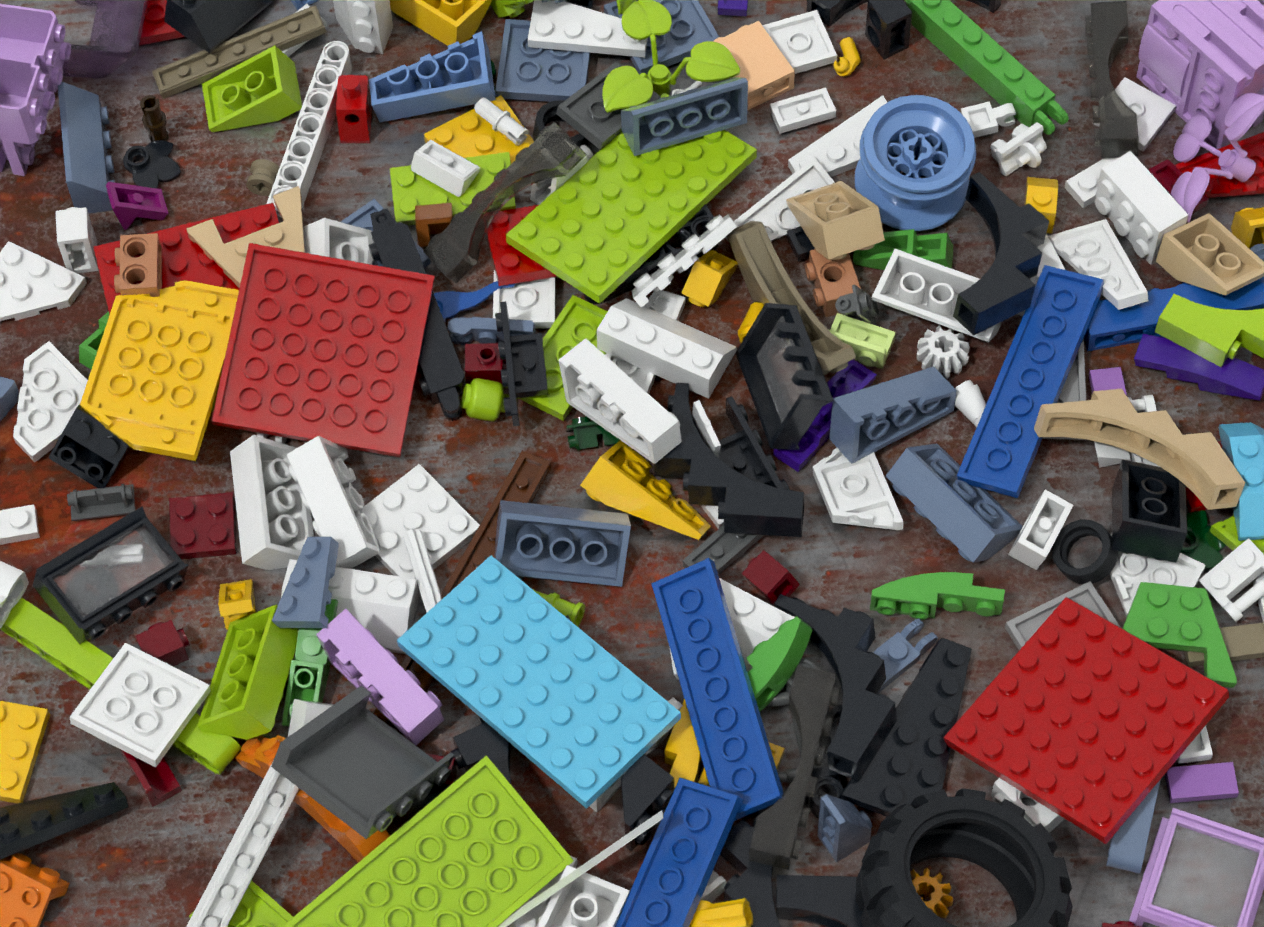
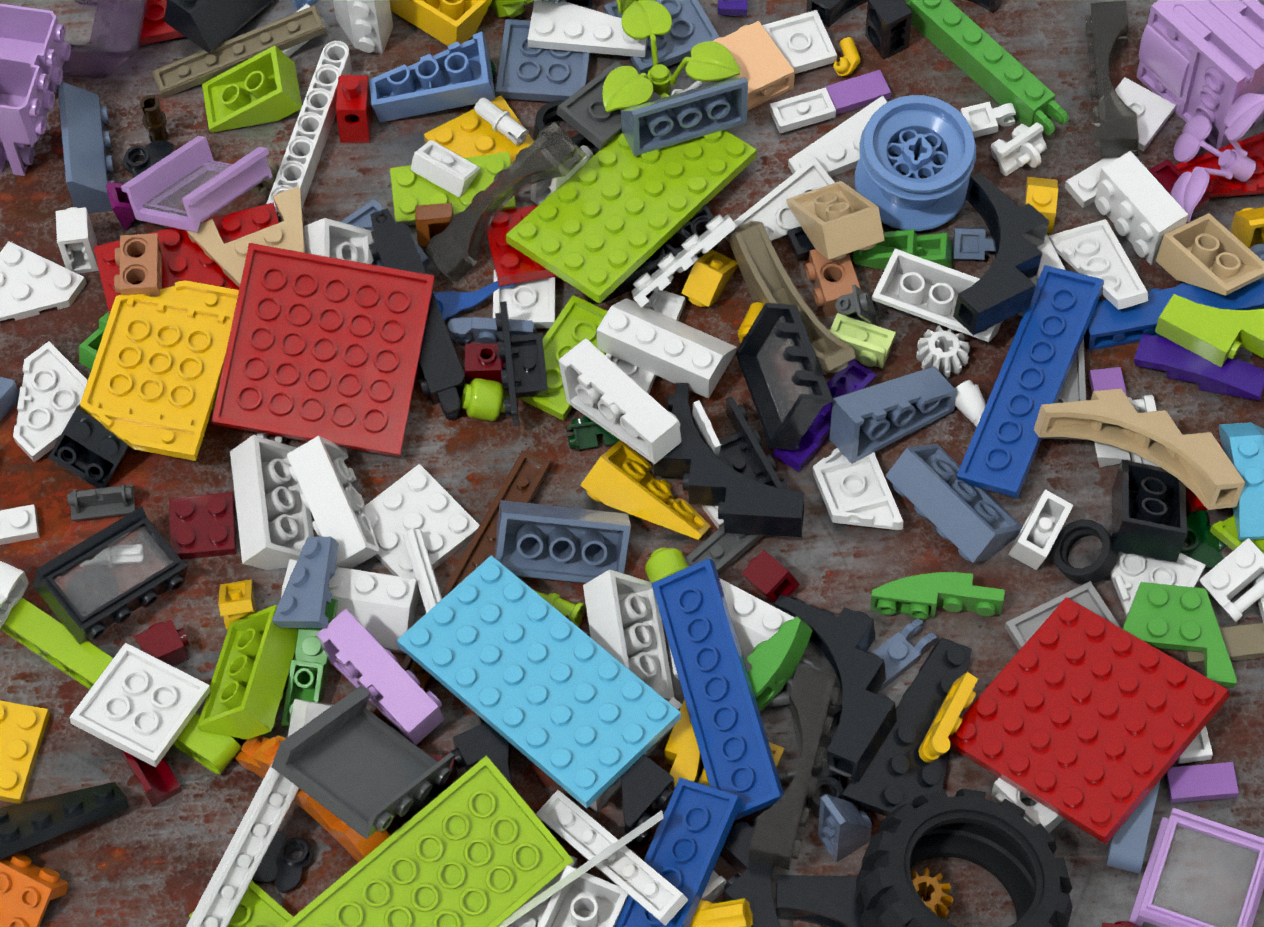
none -> lavender piece [121,136,273,233]
none -> black plate [252,831,313,893]
none -> white plate [536,790,688,926]
none -> white slope [583,569,674,701]
none -> lime head [645,547,689,583]
none -> medium lavender tile [825,70,891,115]
none -> yellow plate [918,672,978,763]
none -> sand blue plate [953,227,995,260]

